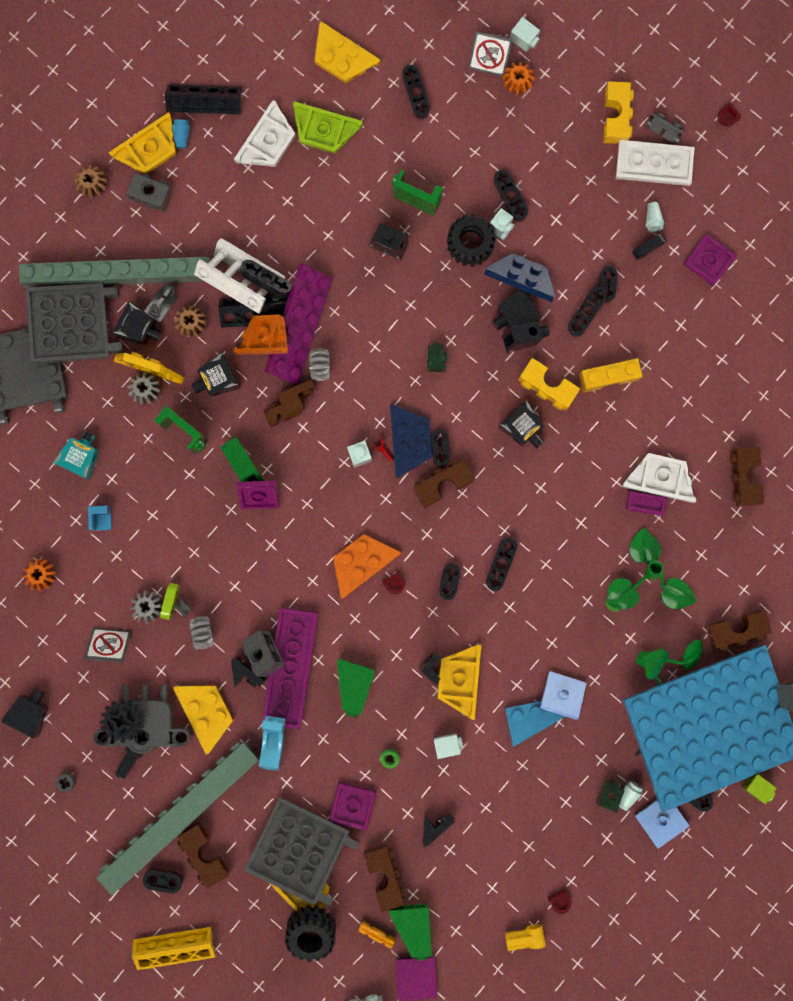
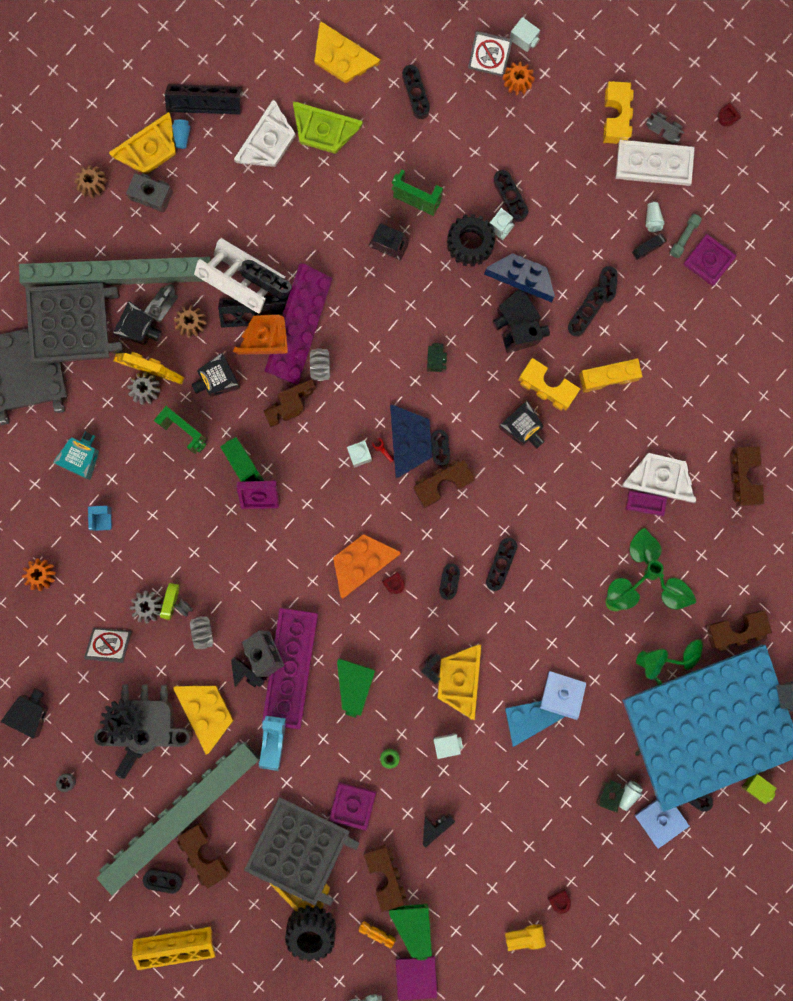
none -> sand green bar [669,214,702,258]

